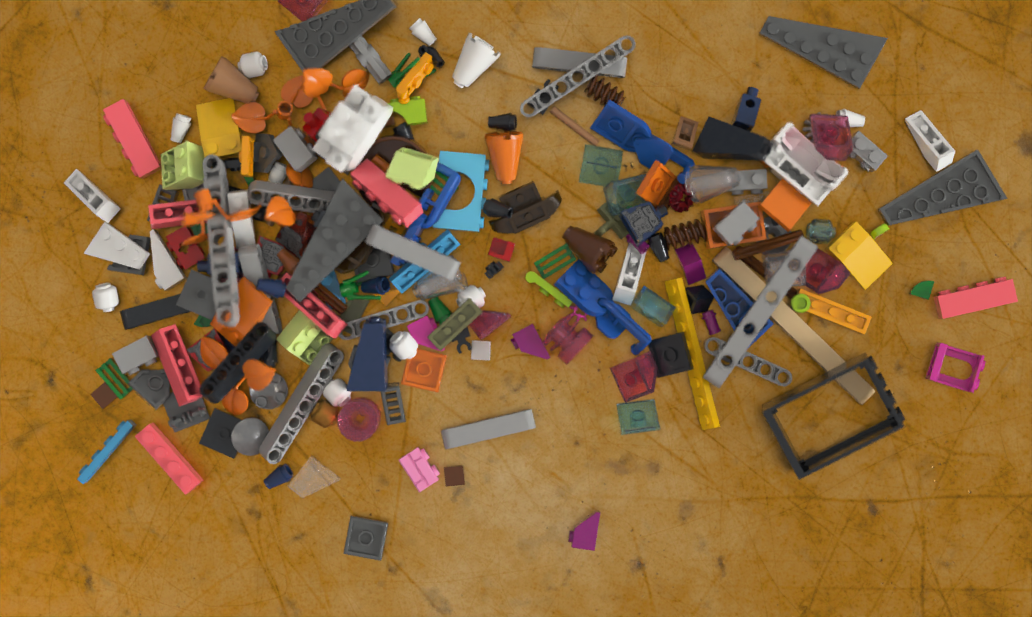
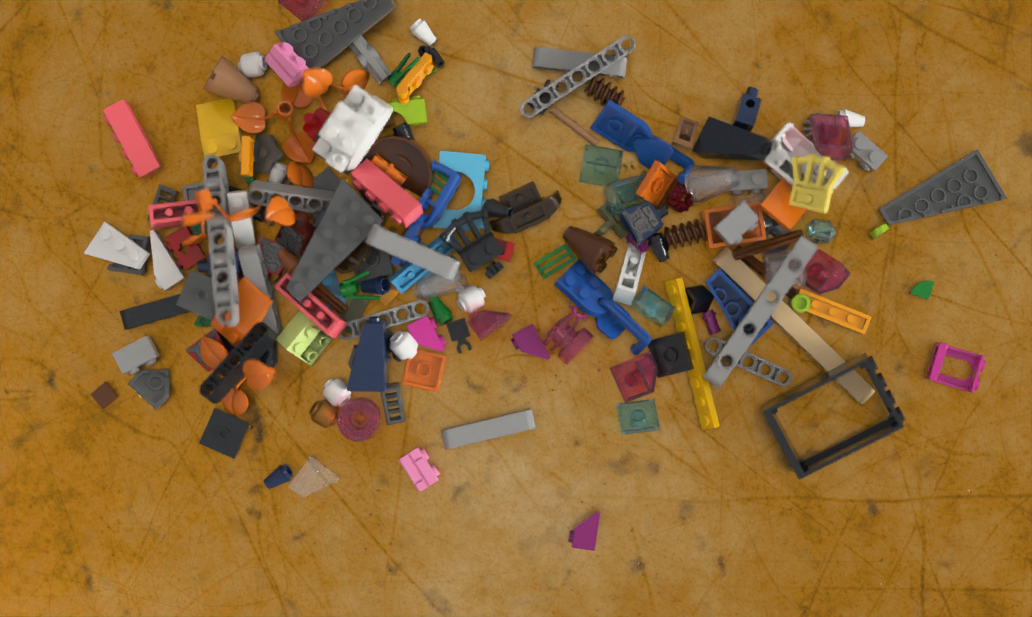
white slope [64,169,121,223] -> none
dark azure plate [77,420,137,484] -> none
white head [92,283,119,312] -> none
green tile [95,358,133,400] -> none
coral brick [135,423,203,495] -> none
coral brick [151,324,202,407] -> none
yellowish green slope [161,141,205,190] -> none
dark grey hinge [163,392,210,433] -> none
white cone [170,113,192,143] -> none
black plate [212,157,241,171] -> none
flat silver dish [231,417,269,456] -> none
flat silver dish [249,372,288,409] -> none
dark blue cone [256,278,286,298] -> none
light grey beam [259,343,344,464] -> none
light grey brick [273,126,318,172] -> none
dark grey plate [343,515,389,561] -> none
yellowish green slope [386,147,439,189] -> none
olive tile [427,298,483,351] -> none
reddish brown tile [444,465,465,487] -> none
white cone [452,33,501,88] -> none
white slope [471,340,491,360] -> none
orange cone [485,131,523,184] -> none
black cone [488,113,517,132] -> none
lime plate [525,271,572,308] -> none
magenta slope [675,243,706,285] -> none
dark grey wing [759,16,888,89] -> none
yellow slope [825,222,893,290] -> none
white slope [905,110,955,172] -> none
coral brick [934,276,1018,319] -> none
none -> bright pink brick [264,42,309,87]
none -> black plate [439,208,503,273]
none -> light yellow plate [789,153,845,213]

